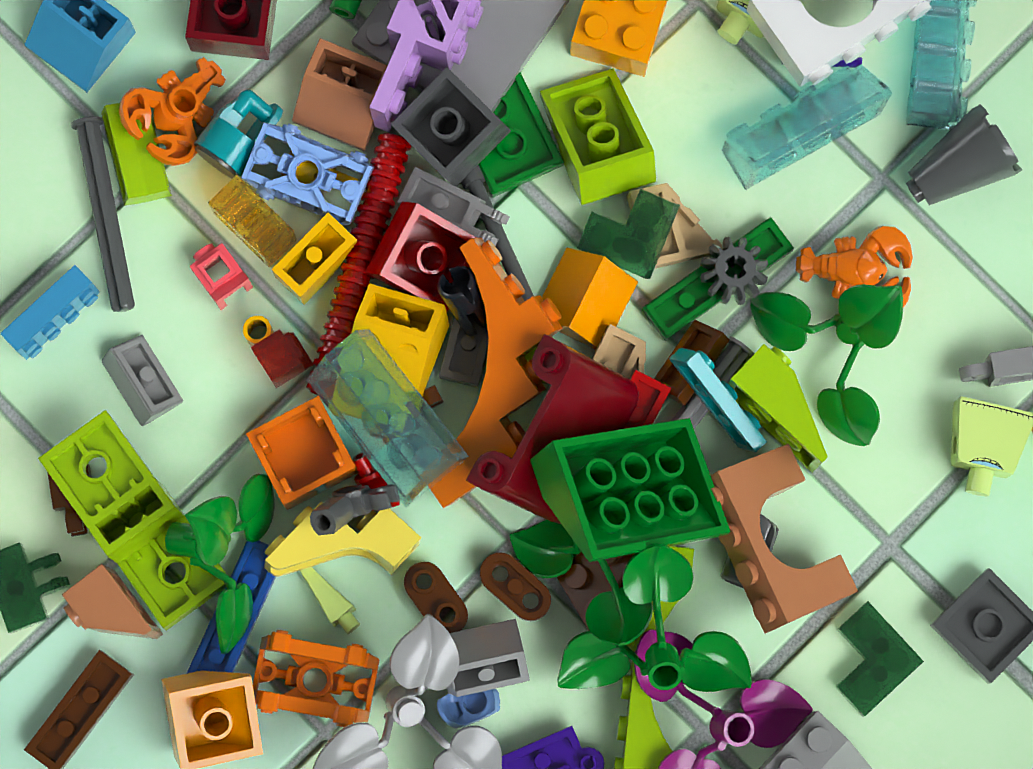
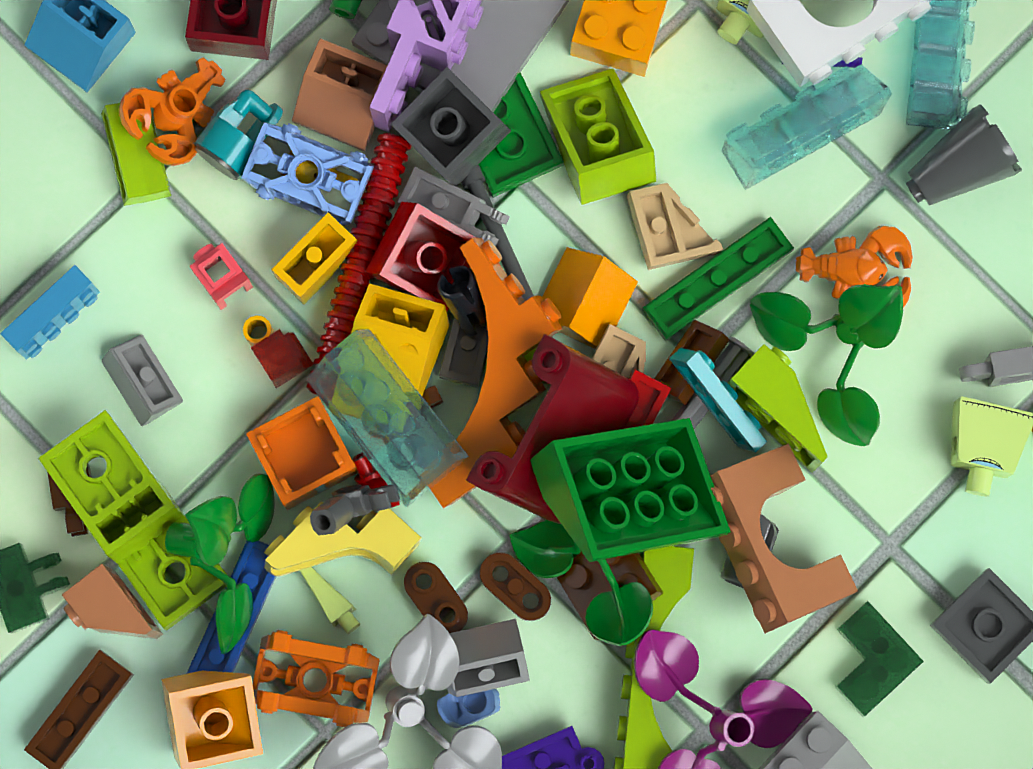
dark grey axle [71,116,135,312] -> none
clear yellow brick [208,175,297,268] -> none
green plant [557,543,752,692] -> none
clear green plate [577,189,680,279] -> none
dark grey gear [700,237,768,305] -> none

